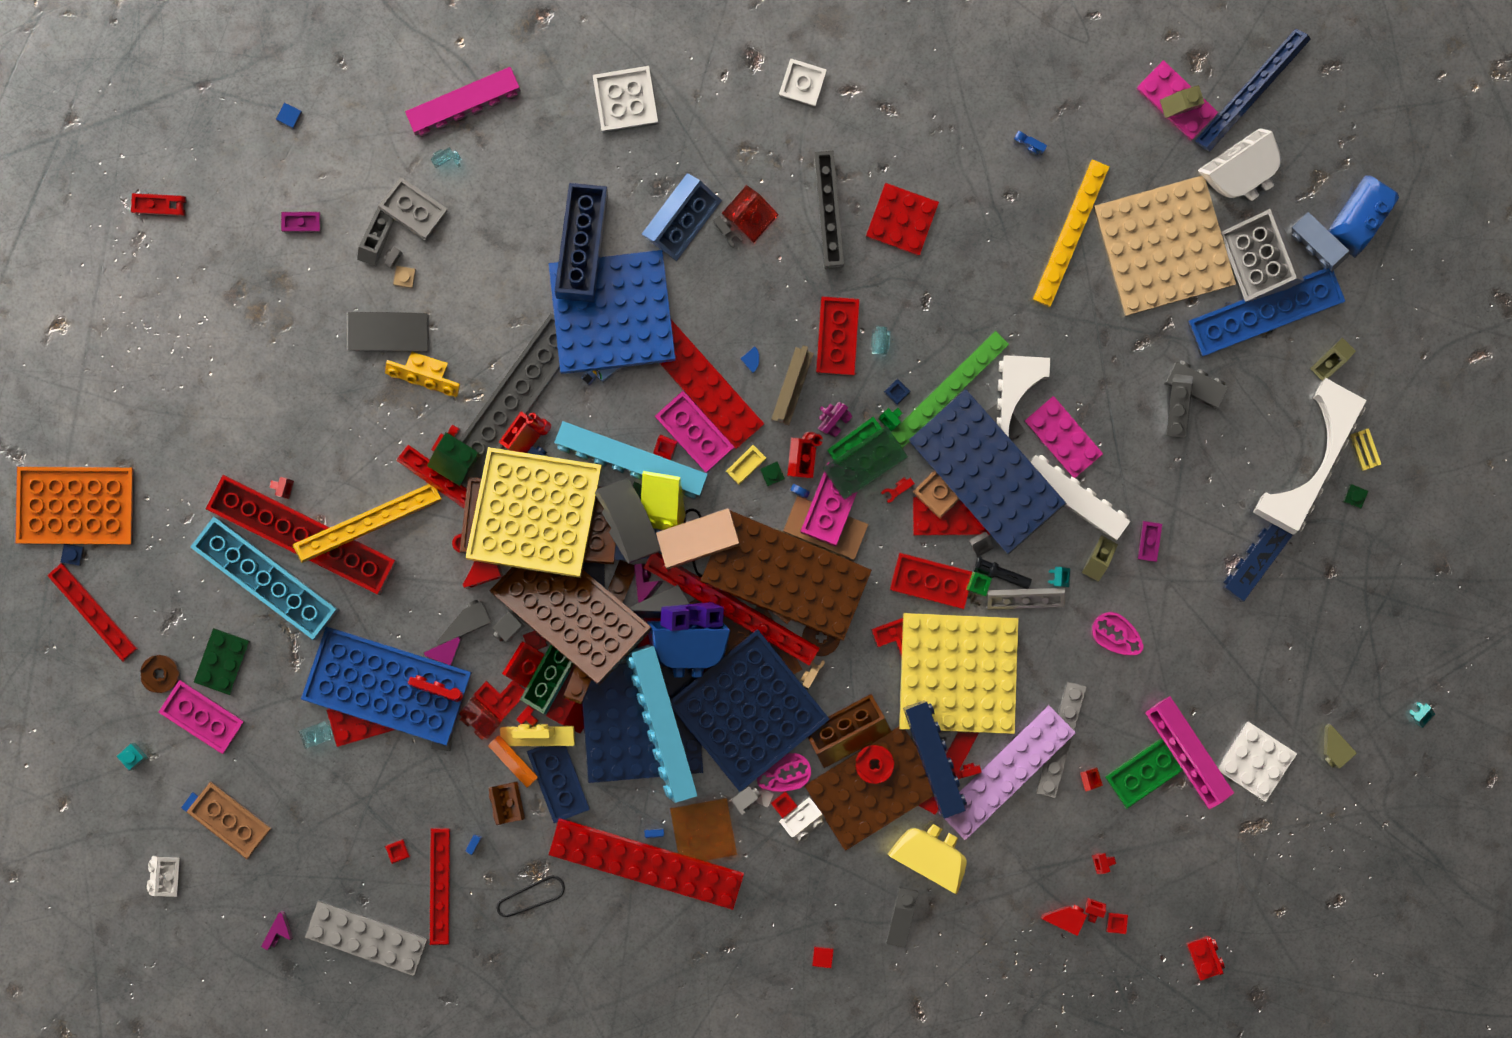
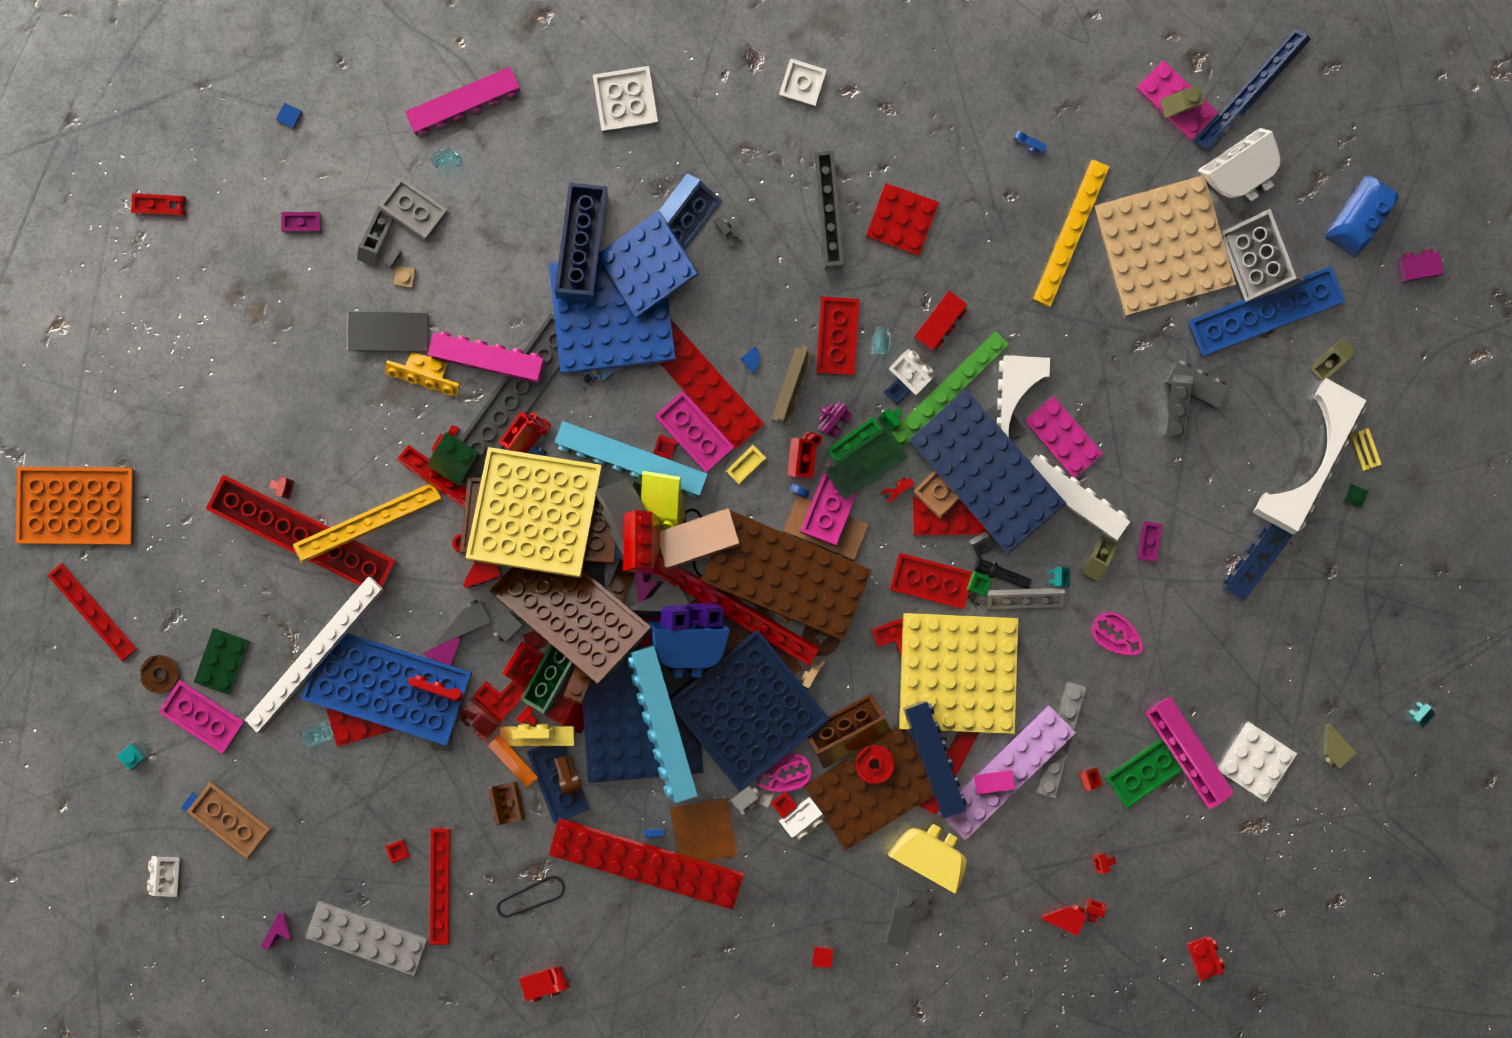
dark blue plate [60,544,84,566] -> none
medium azure brick [190,516,339,640] -> none
blue tile [465,834,482,855] -> none
clear red slope [721,185,779,243] -> none
dark green plate [760,461,785,487] -> none
red plate [951,762,982,779] -> none
red plate [1106,912,1128,934] -> none
sand blue brick [1292,212,1349,272] -> none
none -> white plate [245,577,384,733]
none -> dark pink brick [428,331,546,384]
none -> red hinge [519,966,570,1003]
none -> reddish brown piece [554,754,582,795]
none -> blue plate [600,211,699,318]
none -> red slope [623,510,659,575]
none -> white bracket [889,349,935,395]
none -> red brick [914,291,968,351]
none -> dark pink tile [974,770,1015,794]
none -> magenta brick [1398,249,1444,283]

